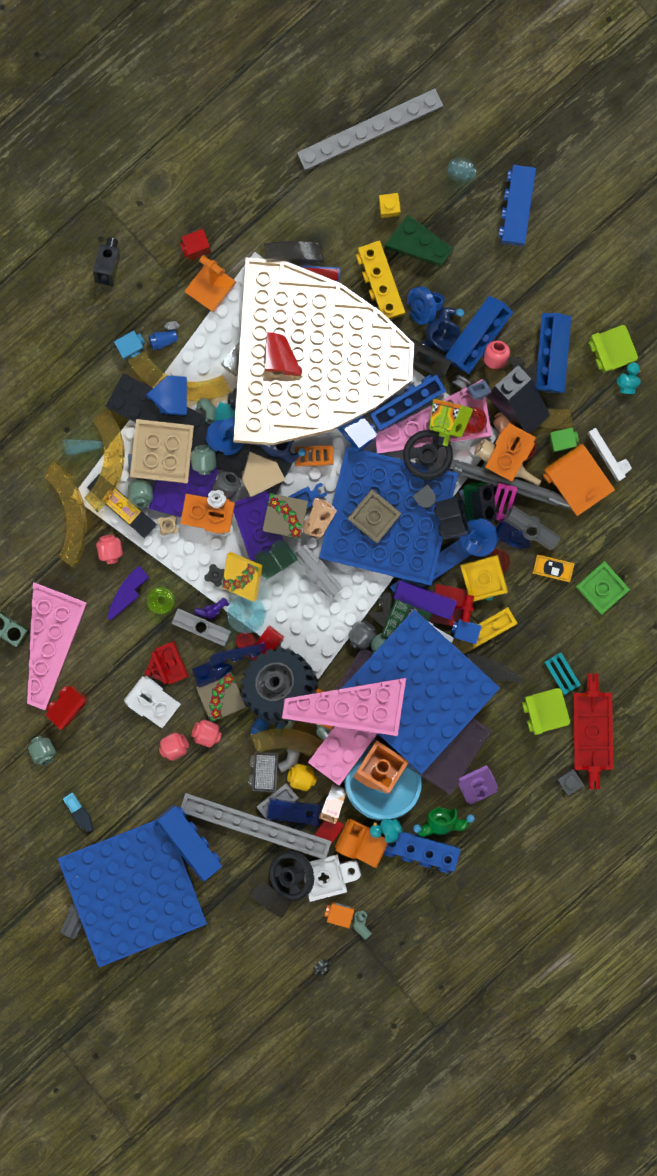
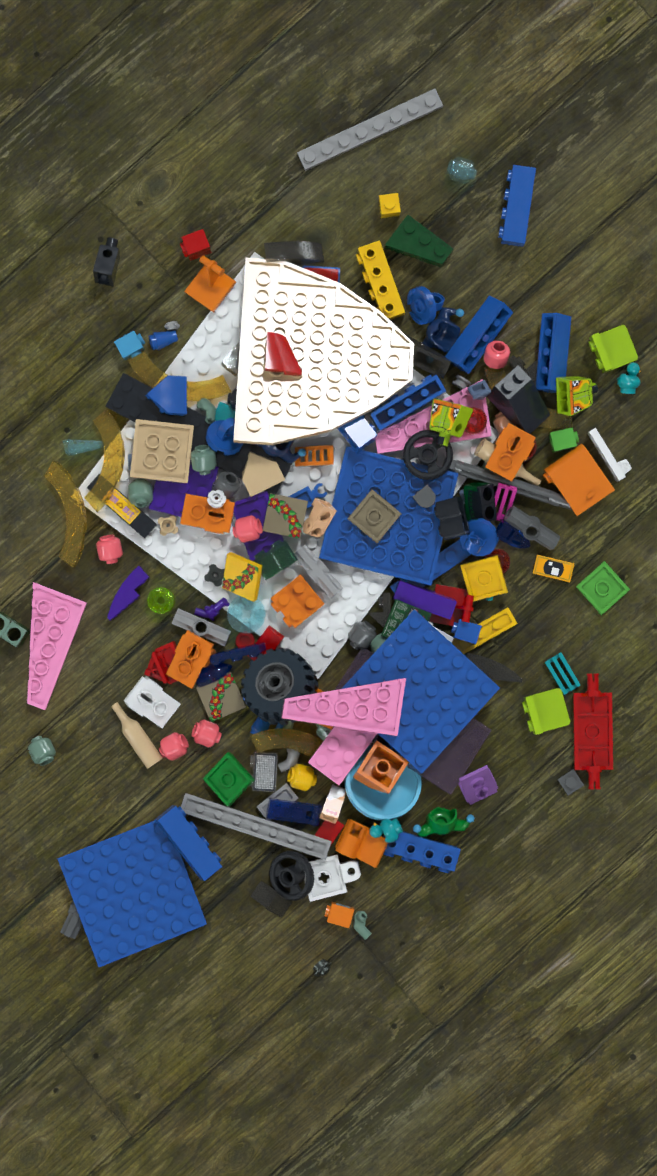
red slope [46,685,89,730] -> none
black piece [63,792,93,833] -> none
none -> tan piece [111,702,163,769]
none -> orange piece [166,630,216,689]
none -> green tile [203,752,255,807]
none -> coral head [232,515,263,543]
none -> orange plate [270,574,324,628]
none -> lime torso [556,376,598,416]

